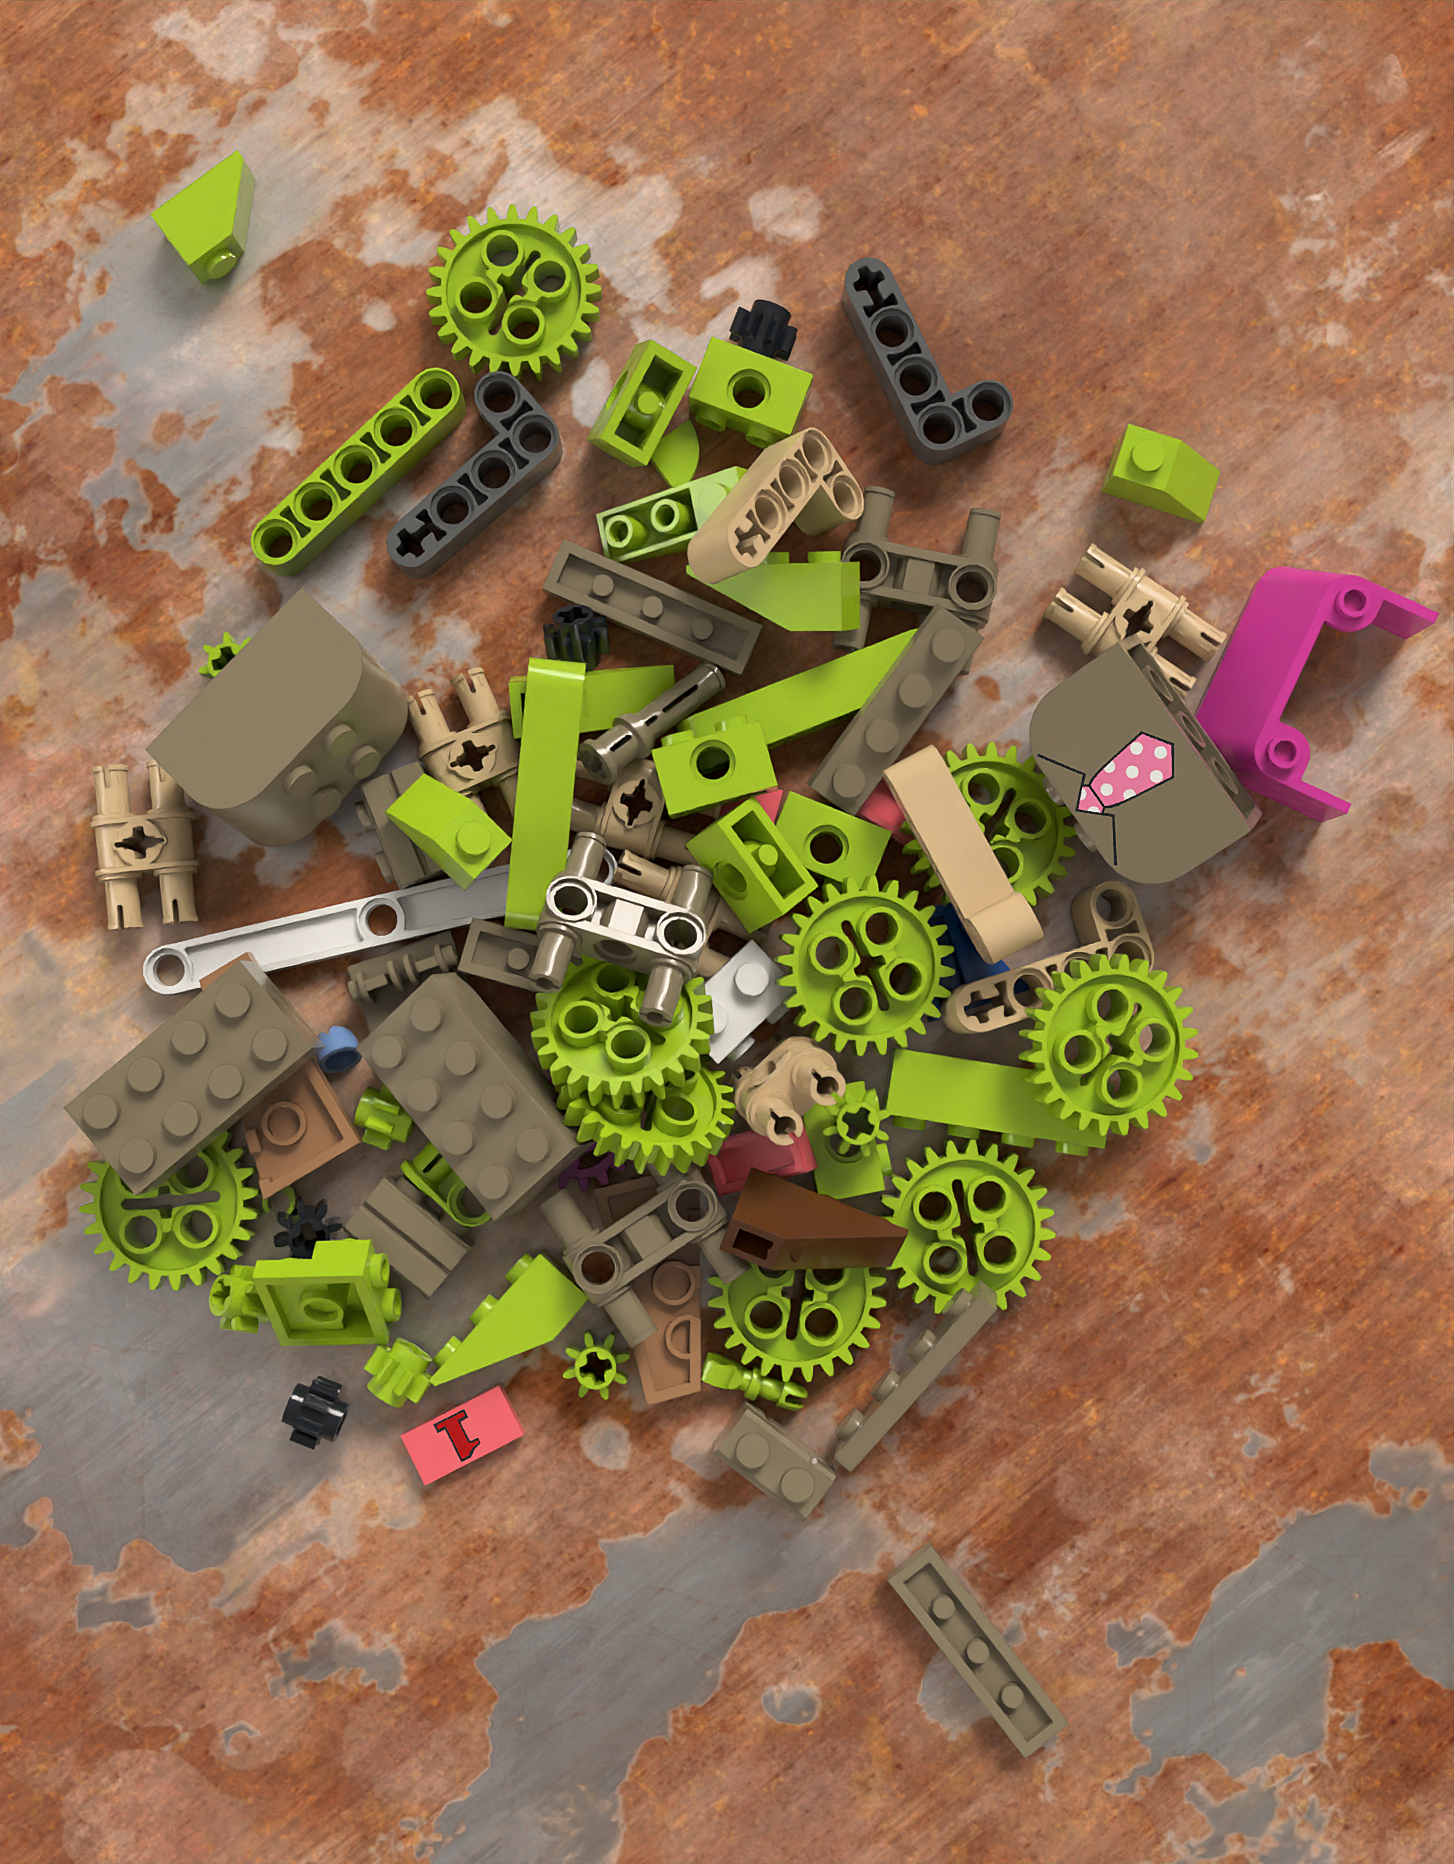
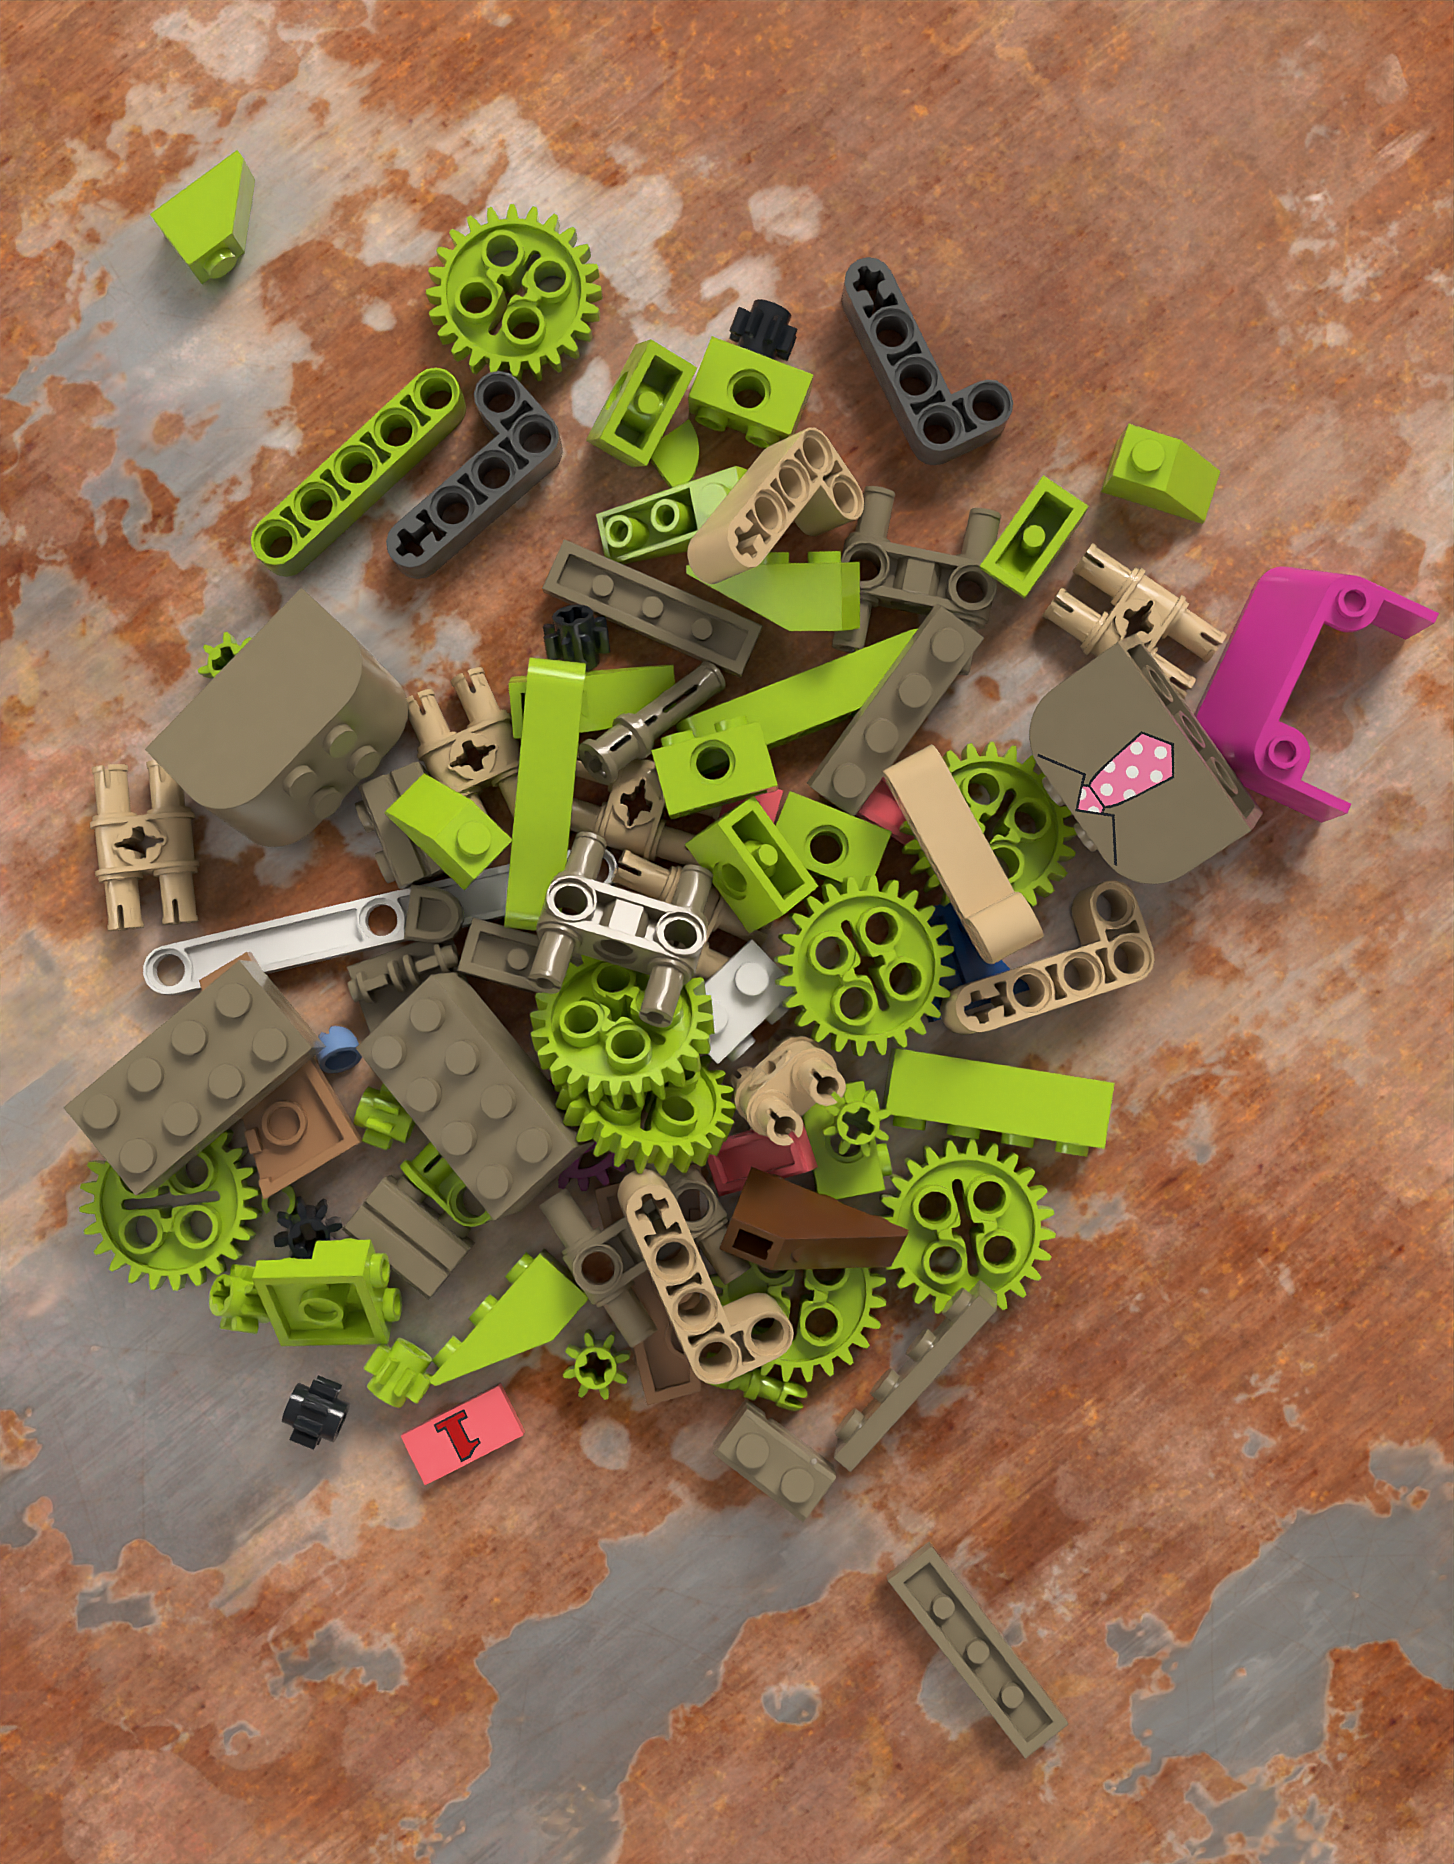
lime gear [1019,953,1199,1136] -> none
none -> dark tan tile [404,885,464,944]
none -> tan beam [617,1169,794,1385]
none -> lime slope [979,475,1089,599]

